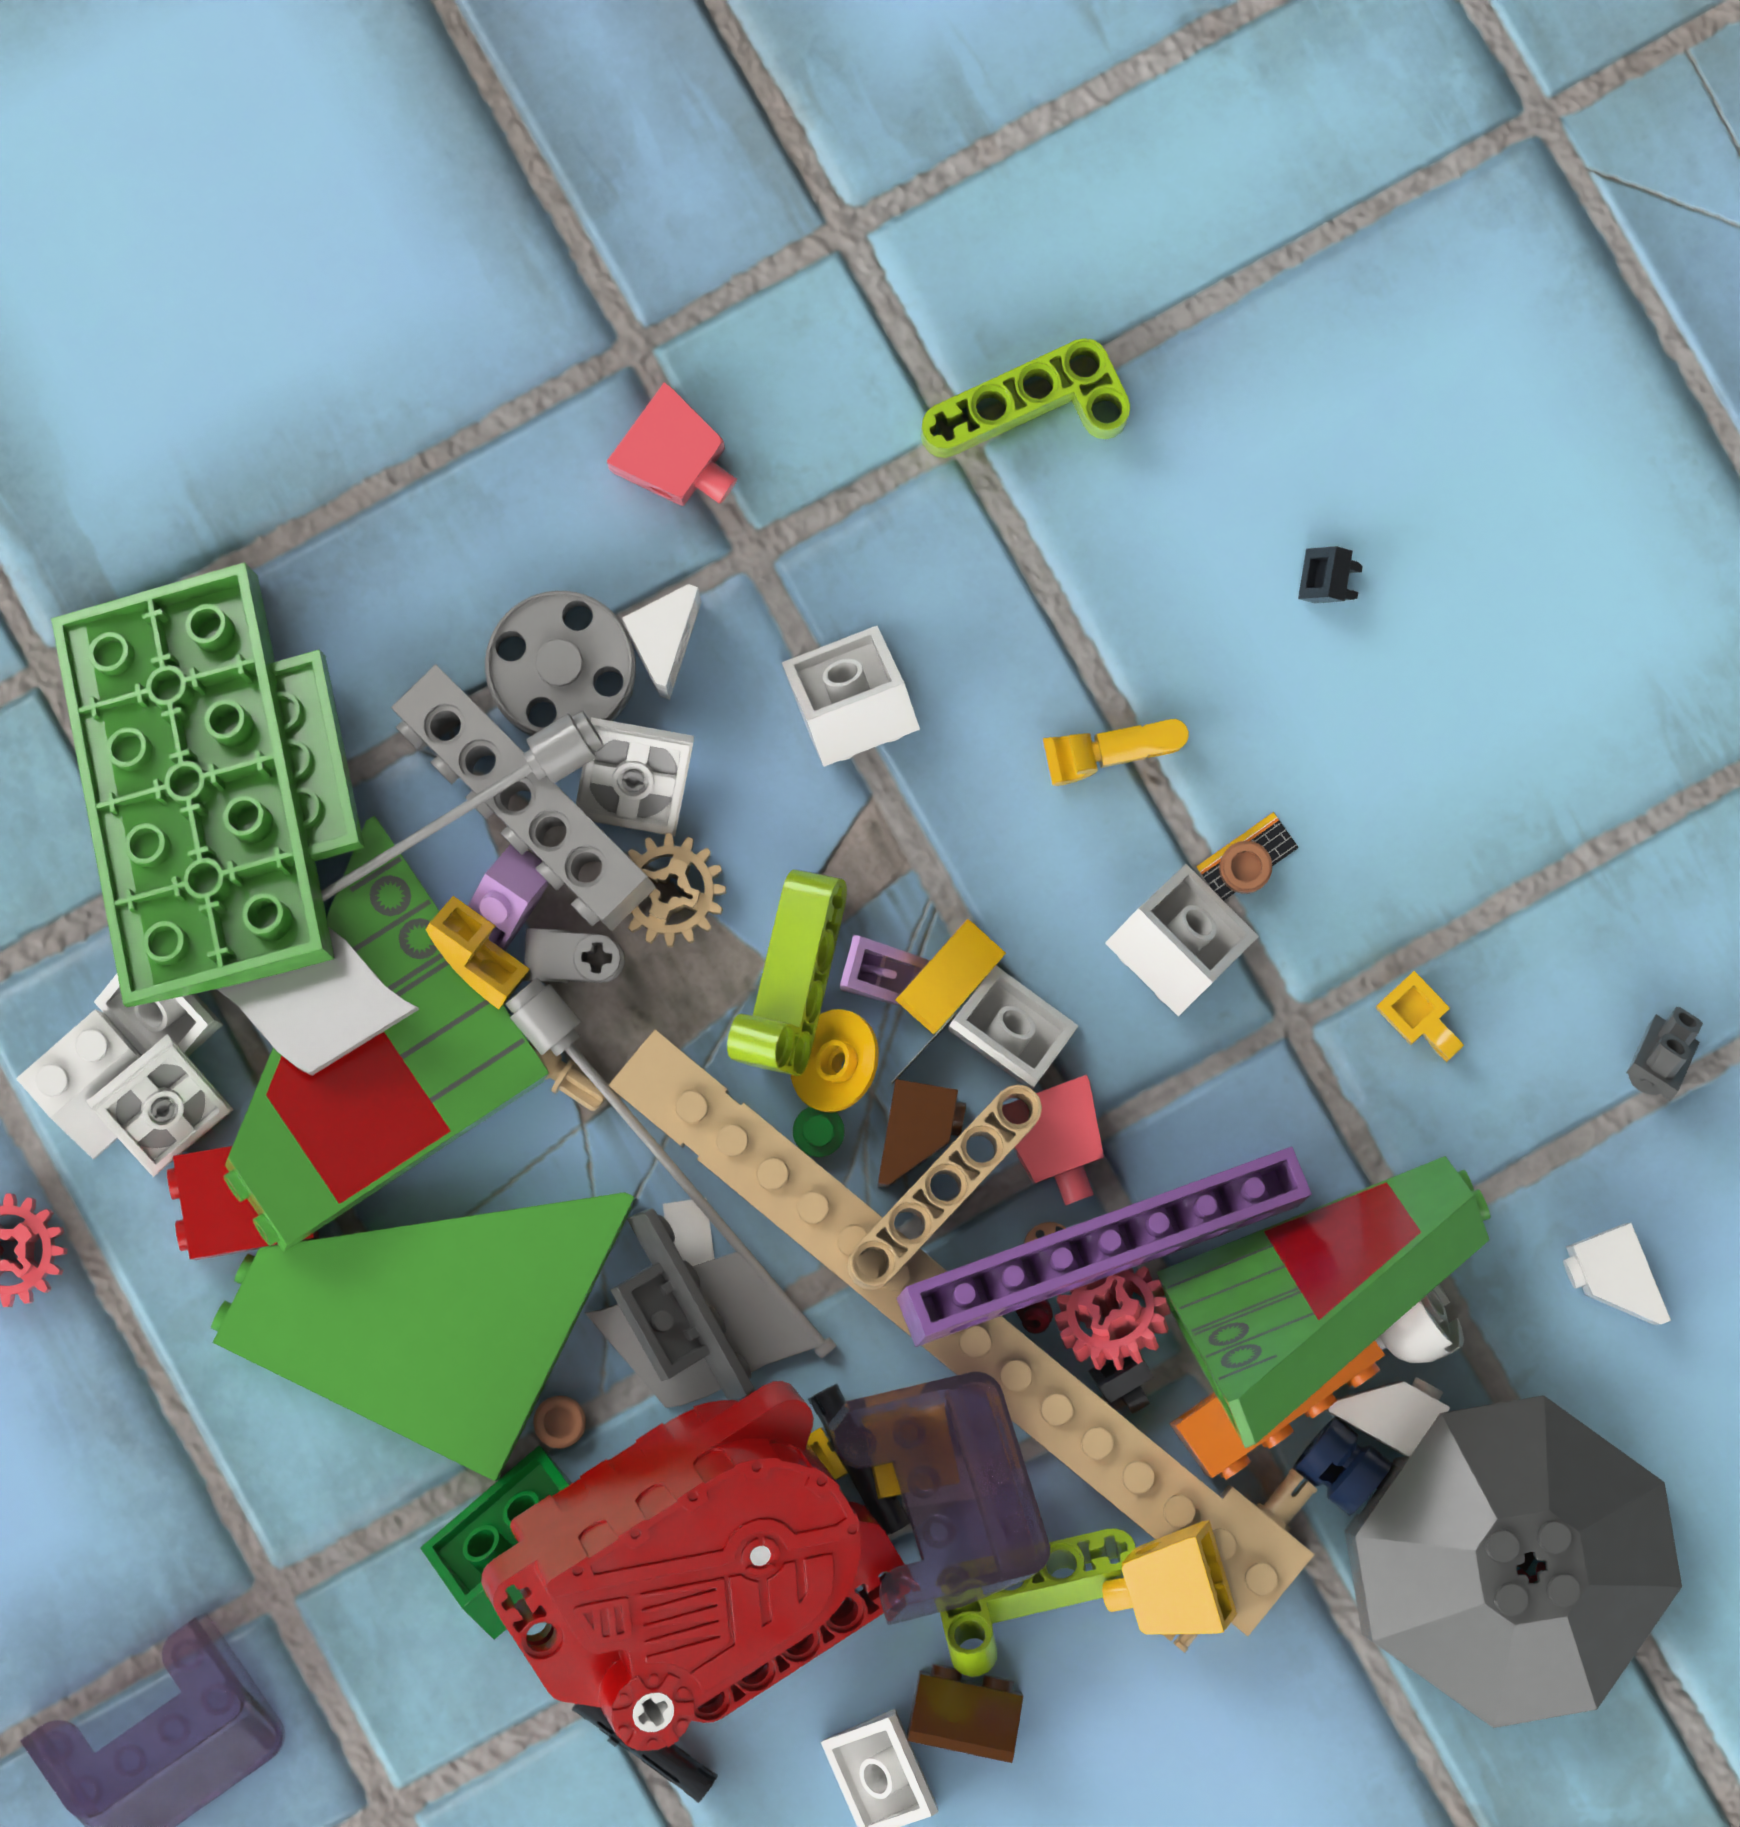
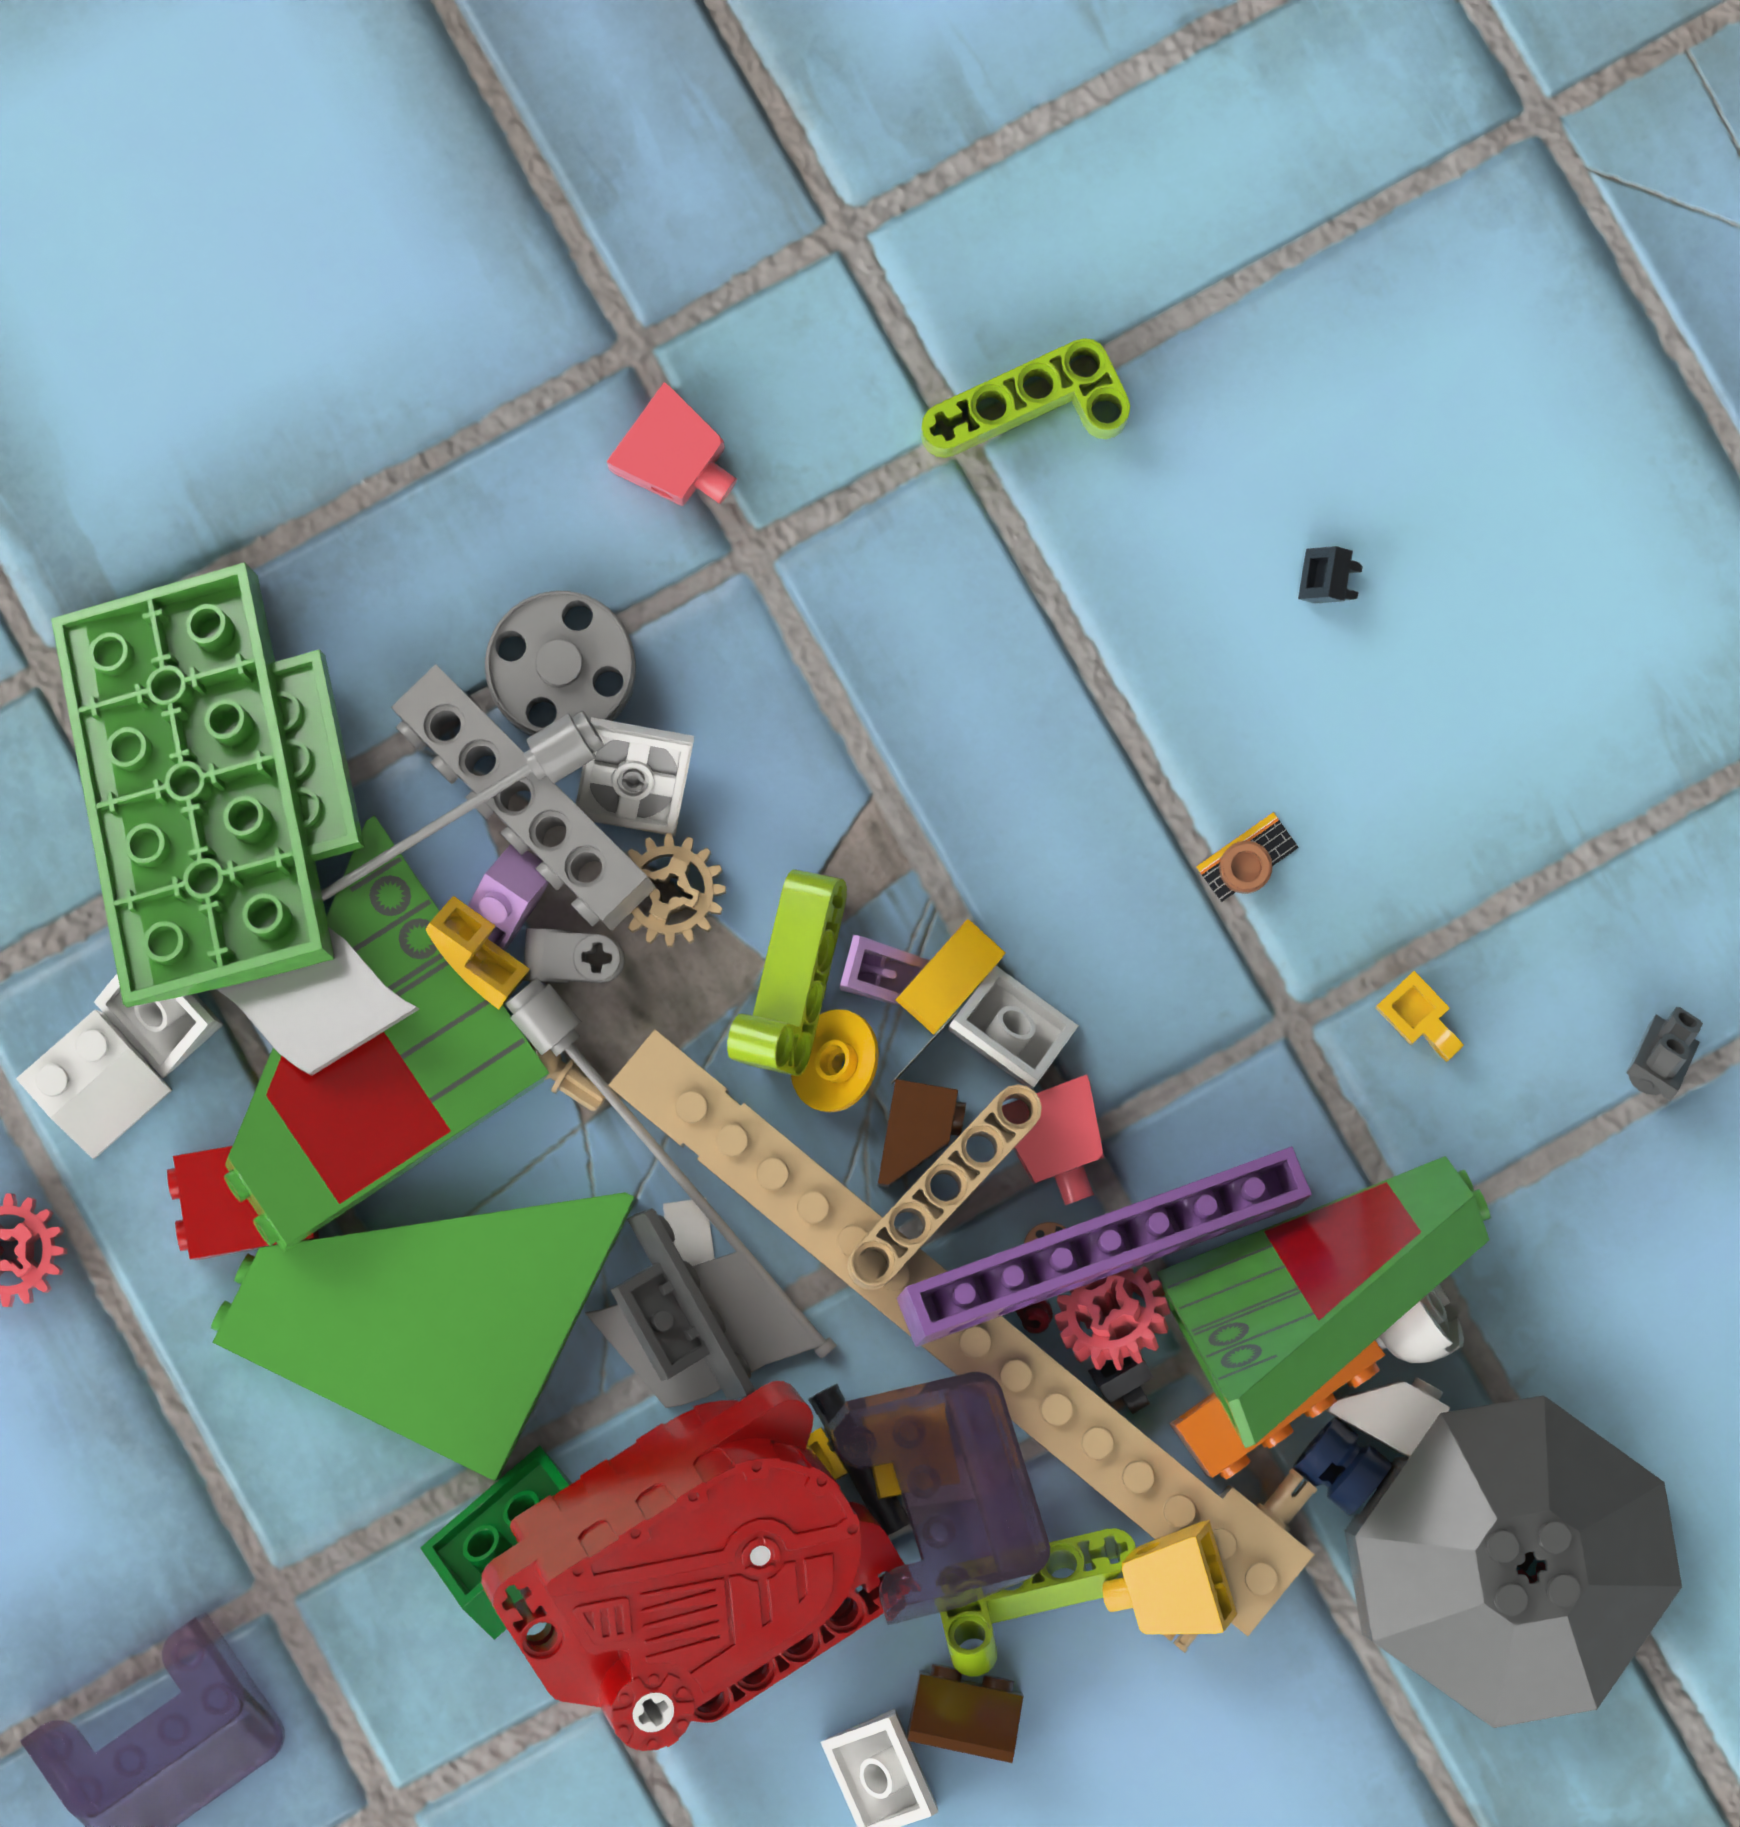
white piece [86,1034,233,1177] -> none
nougat tile [533,1396,587,1448] -> none
black pin [571,1704,718,1803] -> none
white slope [622,584,701,700] -> none
white slope [781,626,920,767] -> none
green plate [793,1107,845,1157] -> none
yellow piece [1043,719,1189,786] -> none
white slope [1105,864,1259,1017] -> none
white slope [1563,1223,1671,1325] -> none

